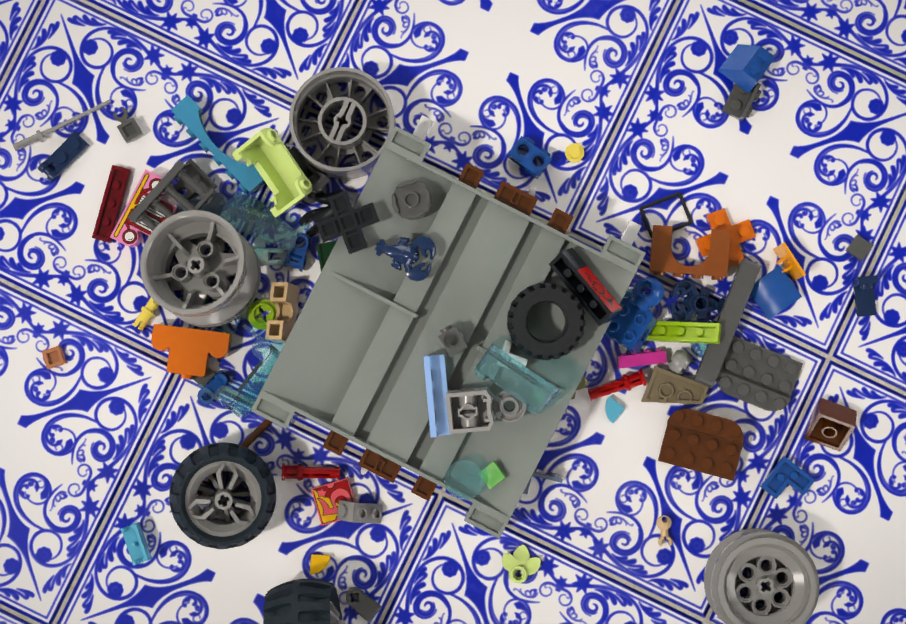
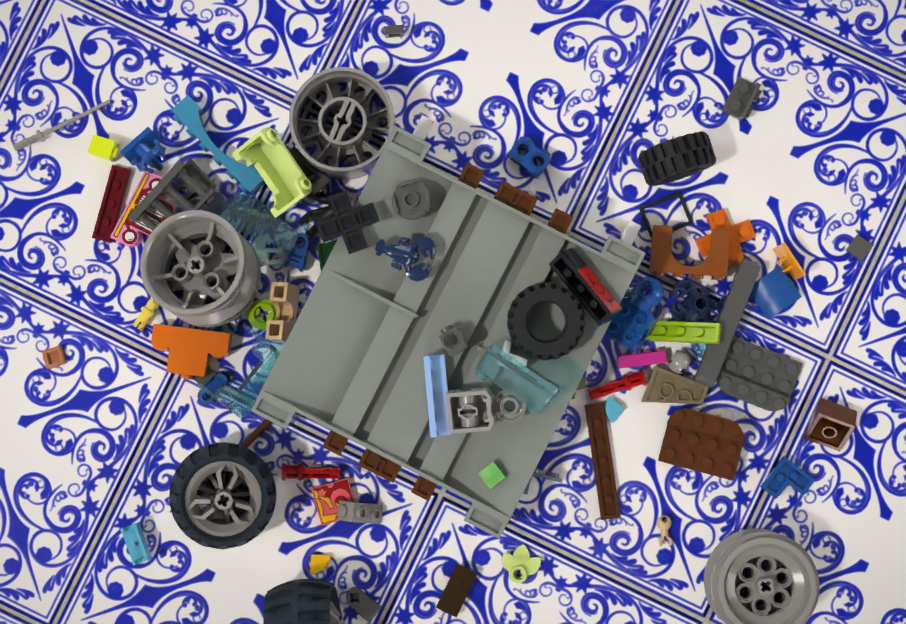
dark blue plate [37,131,90,182] -> none
dark grey plate [113,107,144,144] -> none
clear light blue tile [444,459,485,500] -> none
light yellow plate [565,143,584,163] -> none
blue slope [718,44,776,93] -> none
dark blue bracket [852,275,878,317] -> none
none -> neon yellow brick [87,134,120,162]
none -> blue piece [120,126,166,173]
none -> dark grey tile [384,25,404,38]
none -> dark brown piece [436,564,478,618]
none -> reddish brown tile [584,403,620,520]
none -> black tyre [638,131,716,186]

